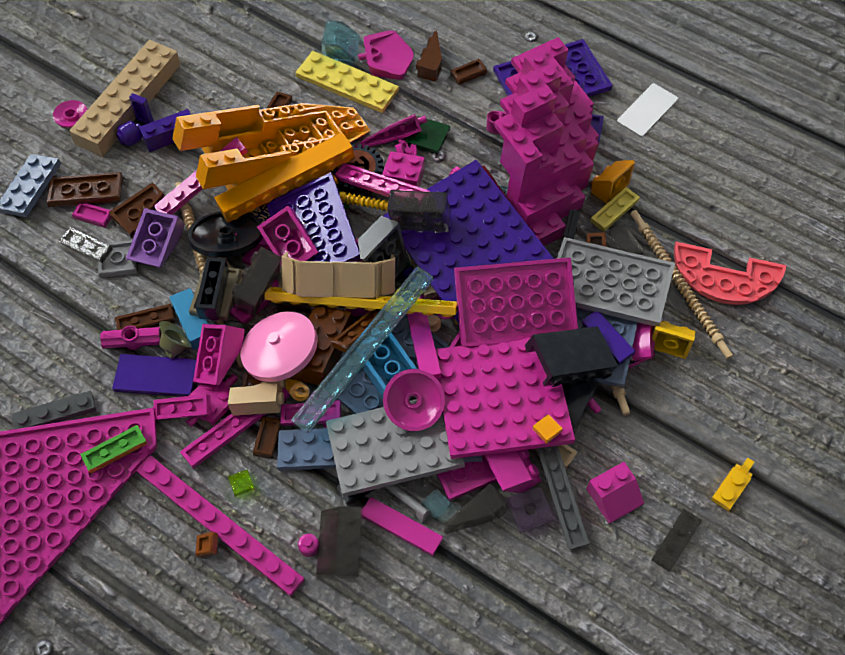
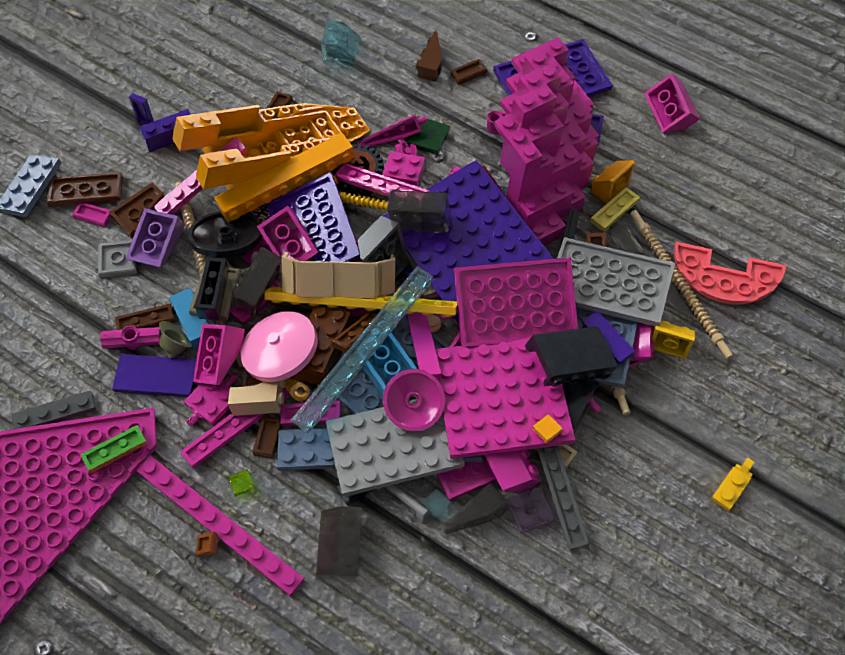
dark pink dish [53,100,87,128] -> none
clear smoke tile [60,227,113,263] -> none
tan brick [69,39,181,157] -> none
dark purple head [116,121,142,146] -> none
dark pink plate [153,394,211,421] -> none
light yellow plate [295,51,399,113] -> none
dark pink piece [298,534,320,557] -> none
dark pink animal [358,30,413,80] -> none
dark pink tile [360,497,443,557] -> none
dark pink slope [586,462,644,524] -> none
white sticker [617,83,678,136] -> none
clear smoke tile [651,509,702,572] -> none
none -> dark pink slope [644,73,700,134]

